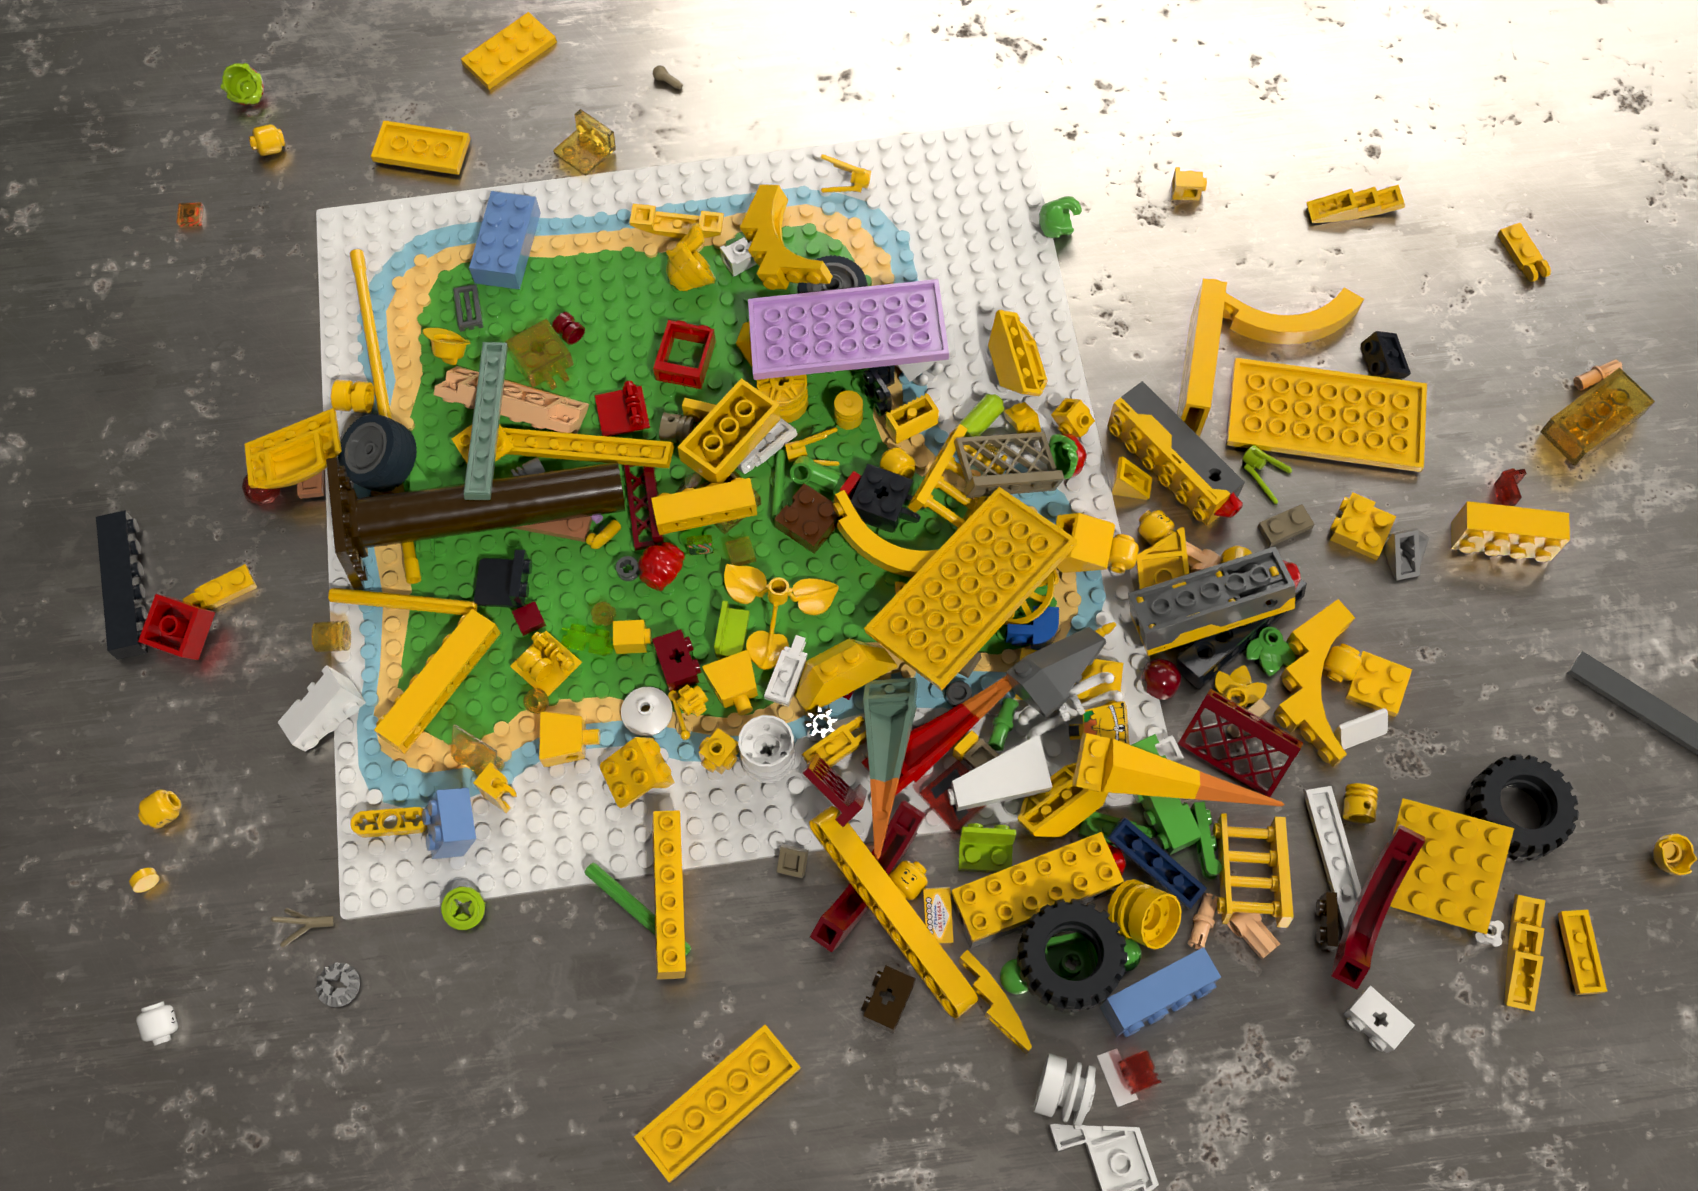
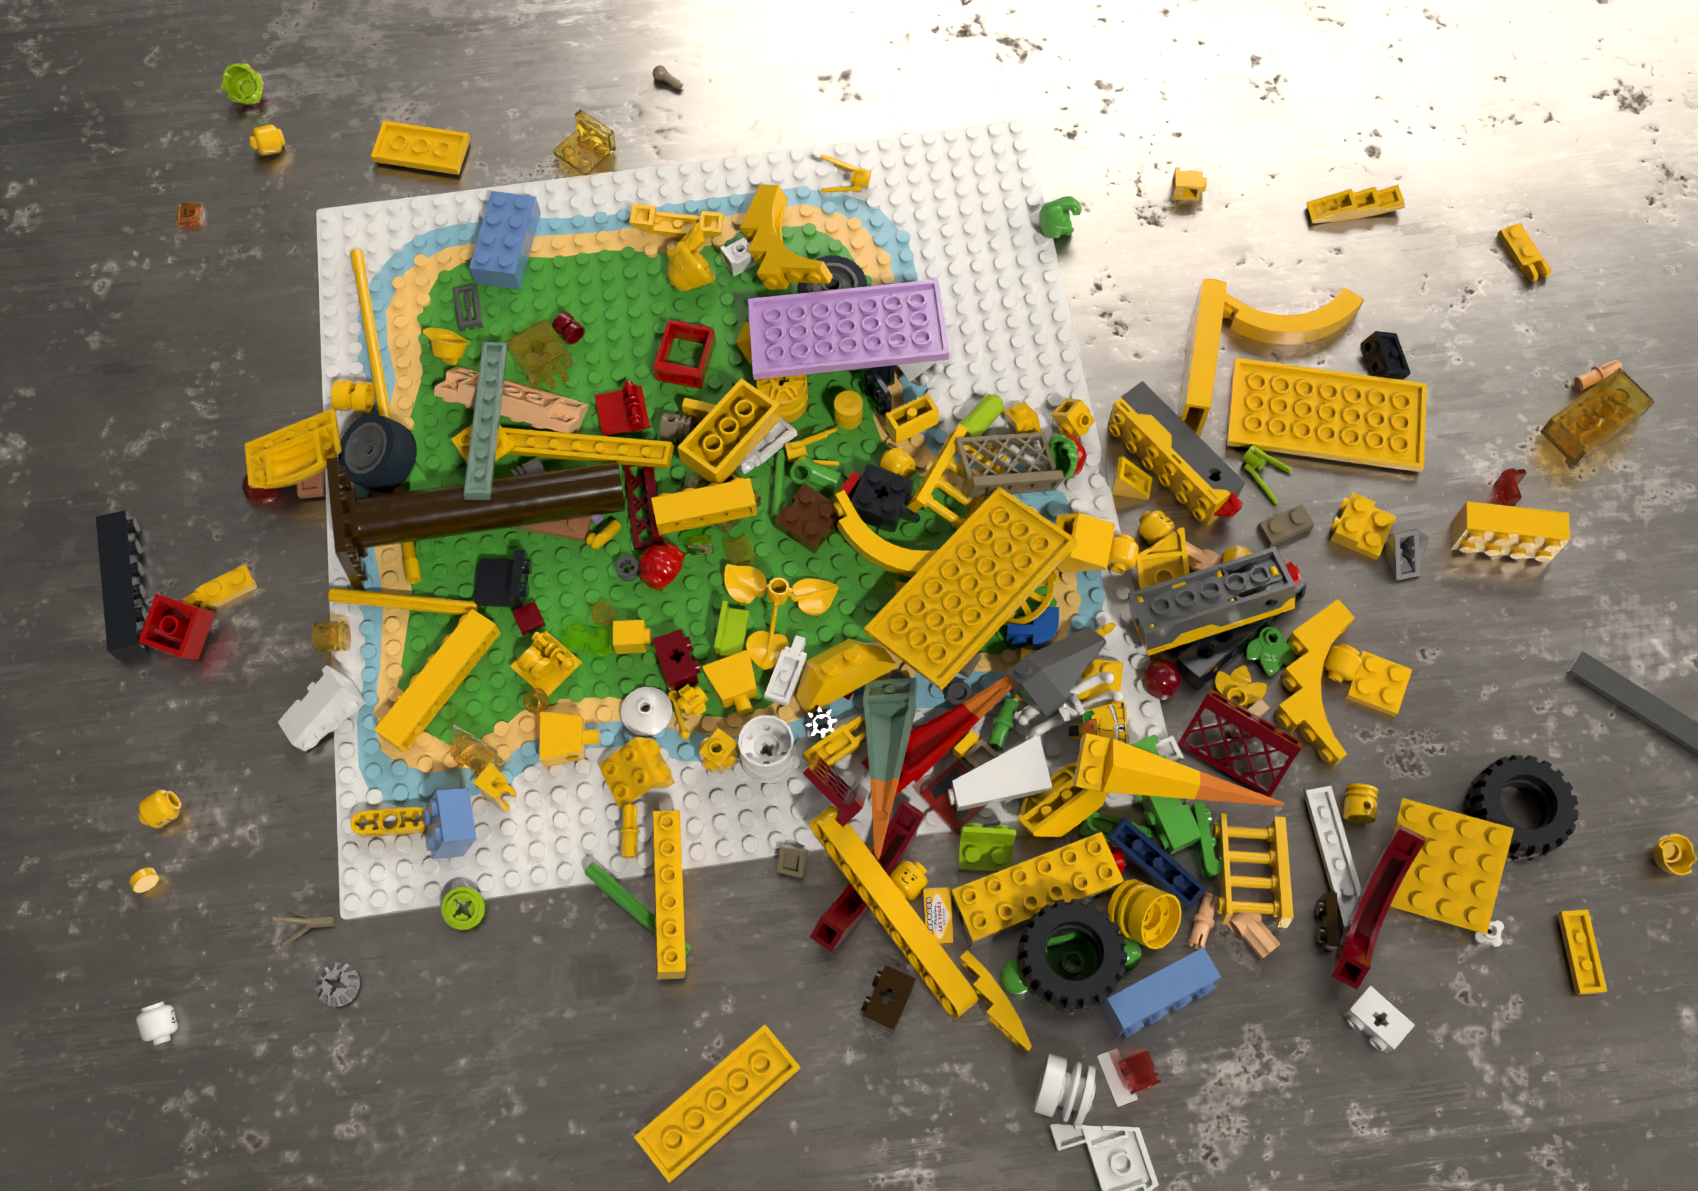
yellow plate [461,12,557,90] -> none
yellow wedge [988,310,1048,396] -> none
white slope [1333,708,1388,749] -> none
yellow slope [1505,894,1546,1011] -> none
none -> yellow axle [619,804,640,859]

